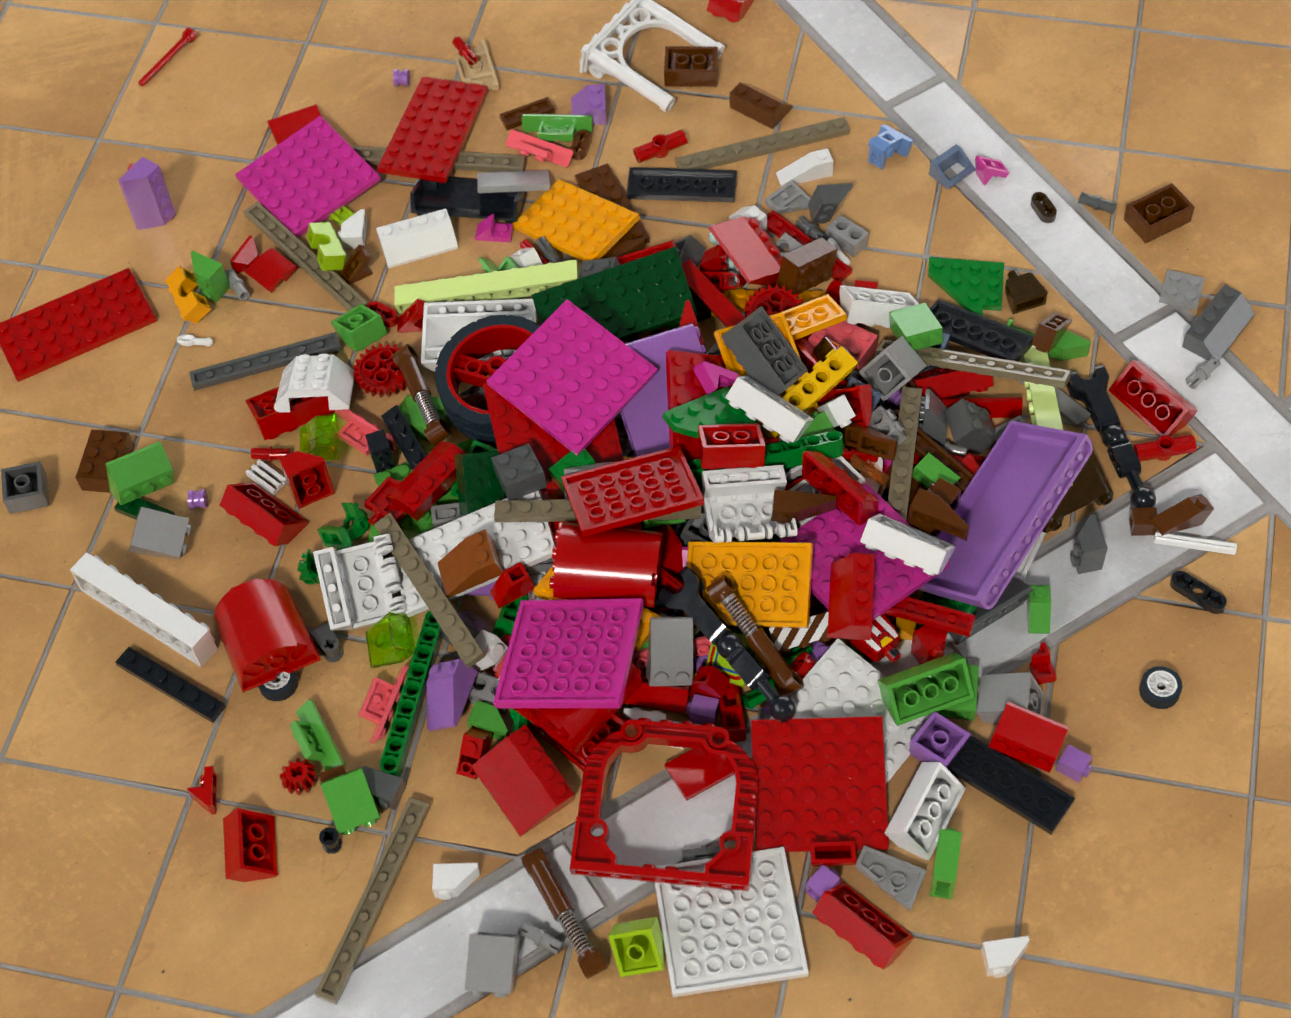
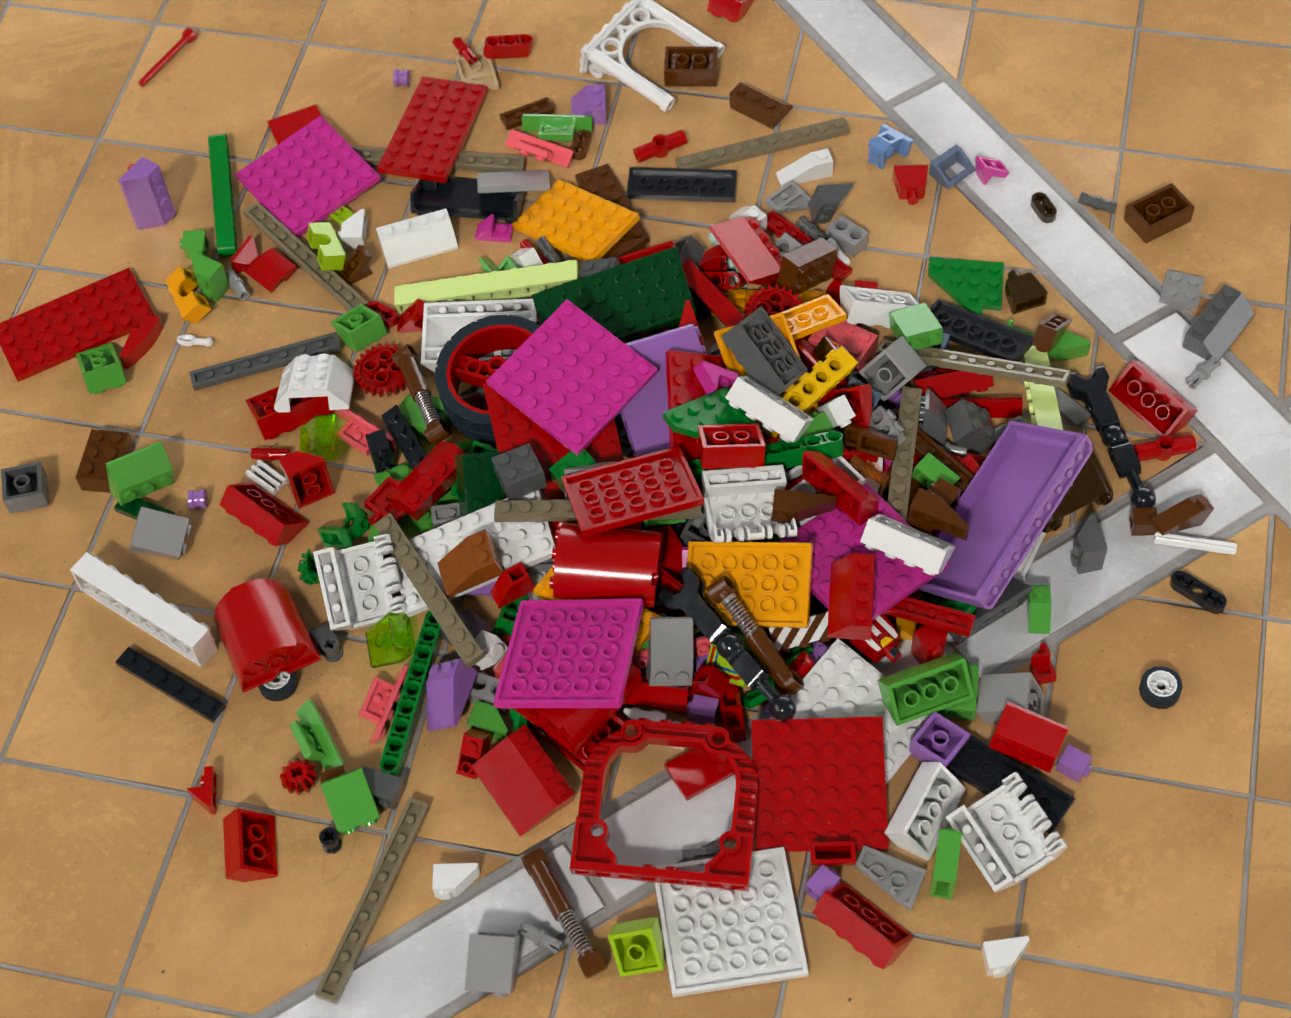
none -> bright green slope [76,342,127,394]
none -> red slope [119,314,163,369]
none -> bright green slope [180,230,209,261]
none -> green beam [208,133,238,257]
none -> red beam [483,34,533,59]
none -> red torso [893,165,928,205]
none -> white slope [946,772,1068,892]

